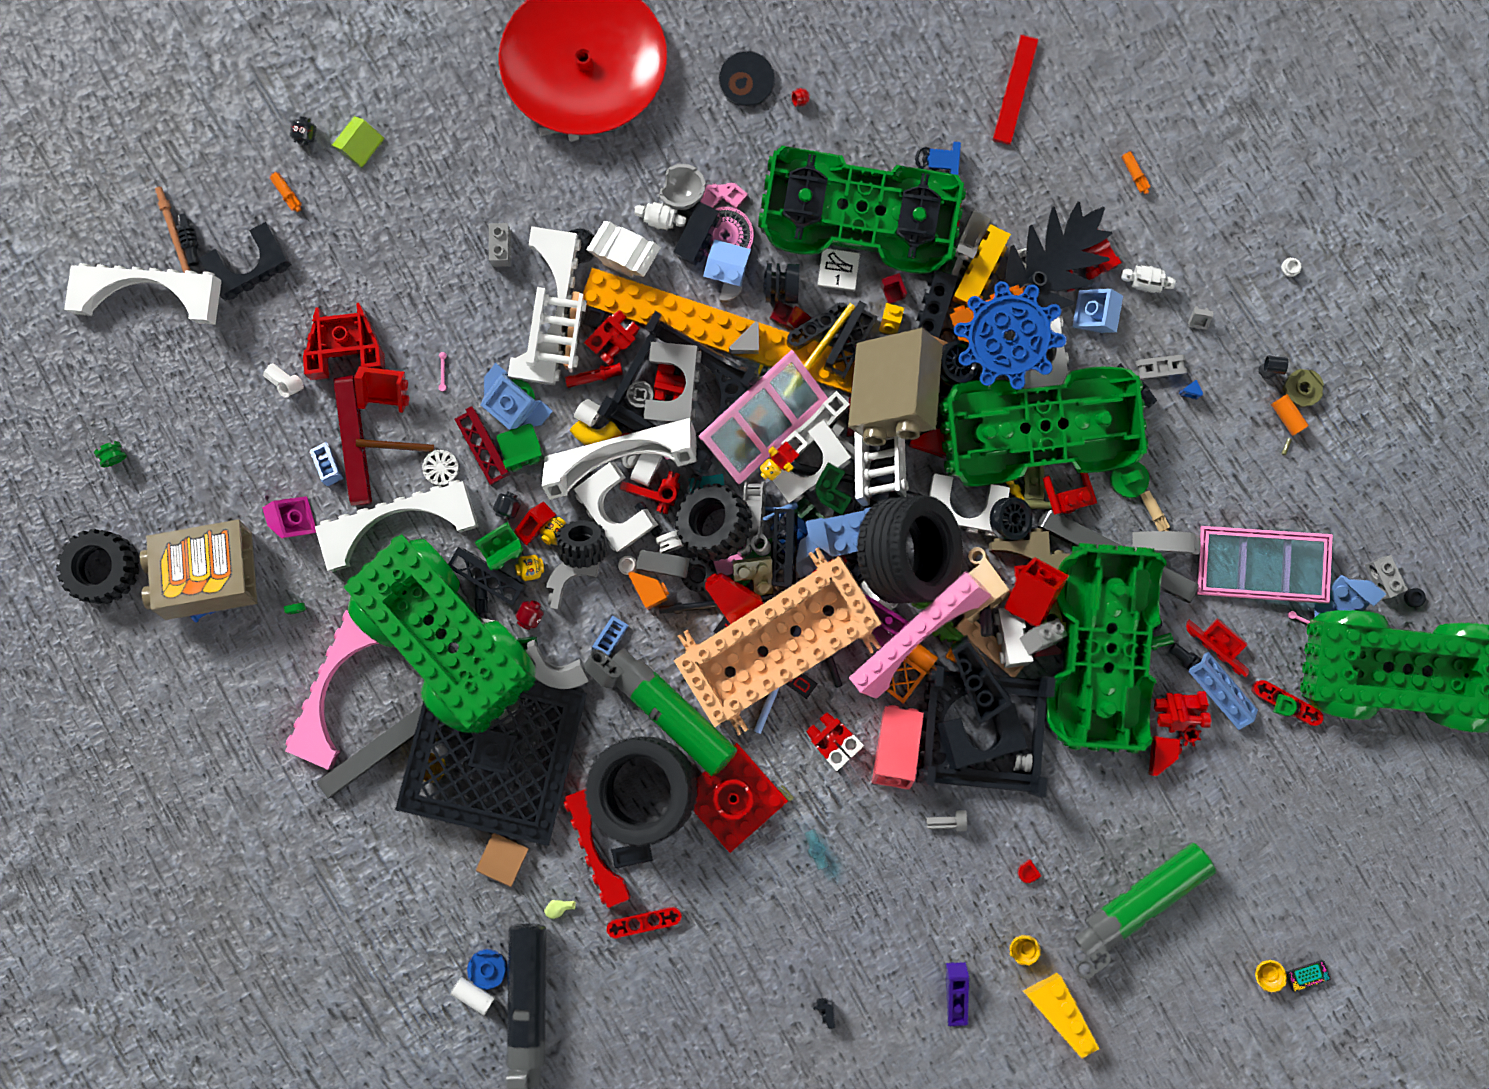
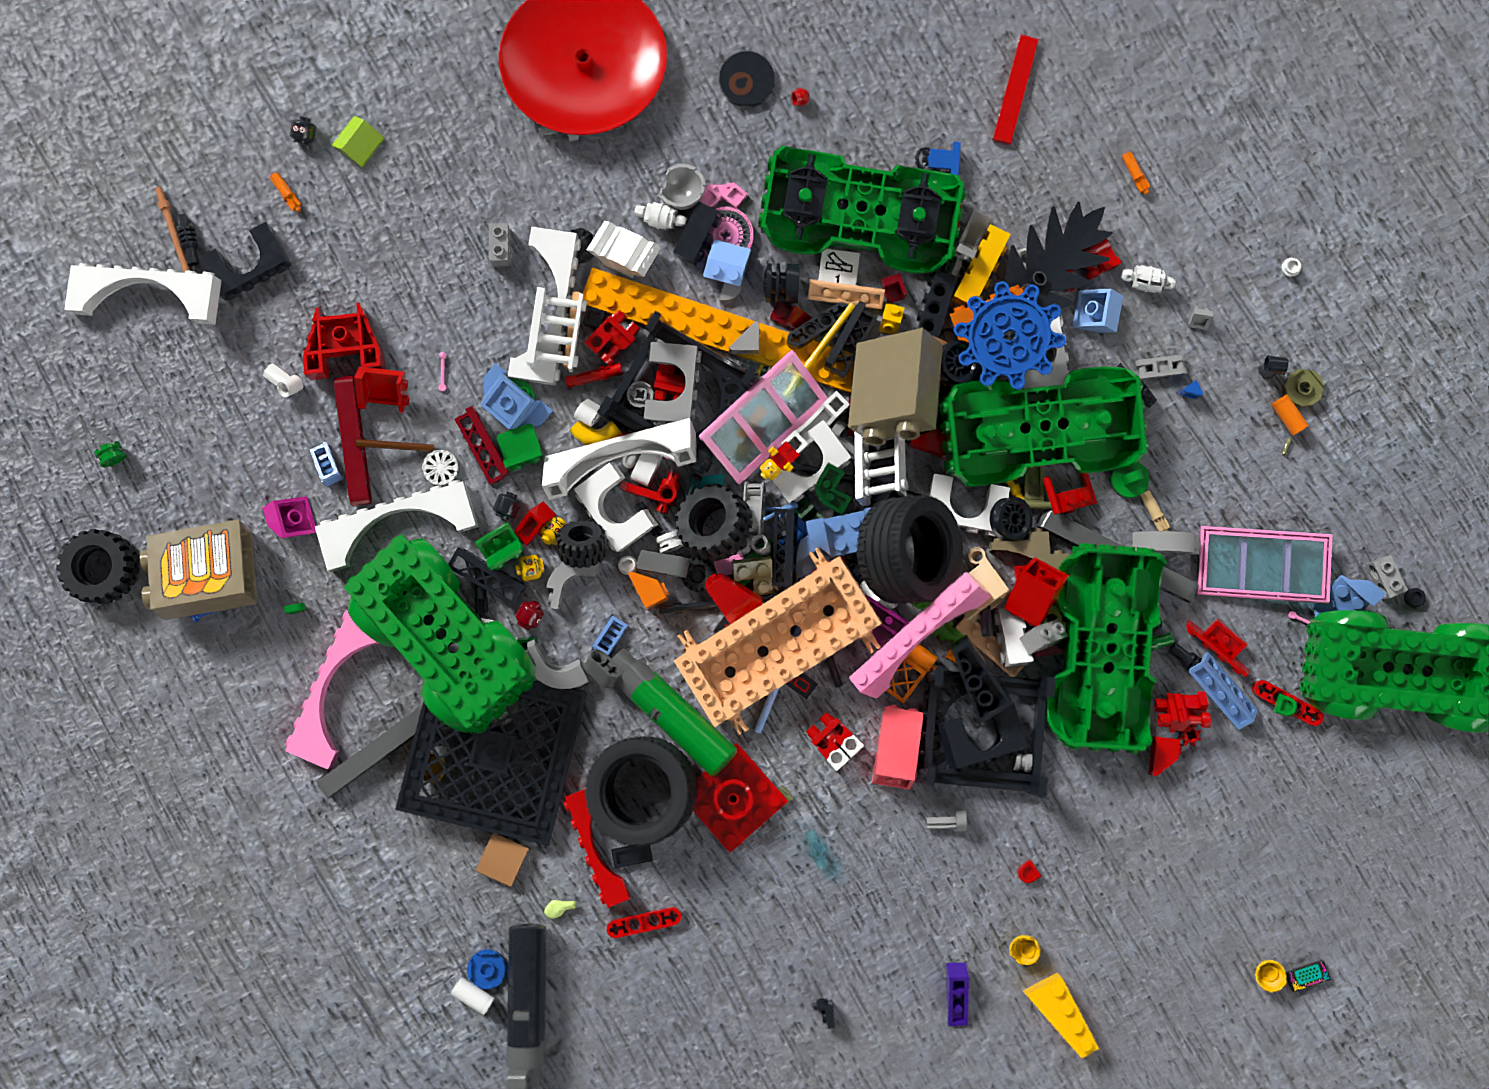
green piece [1073,843,1216,979] -> none
none -> light nougat tile [807,279,885,309]

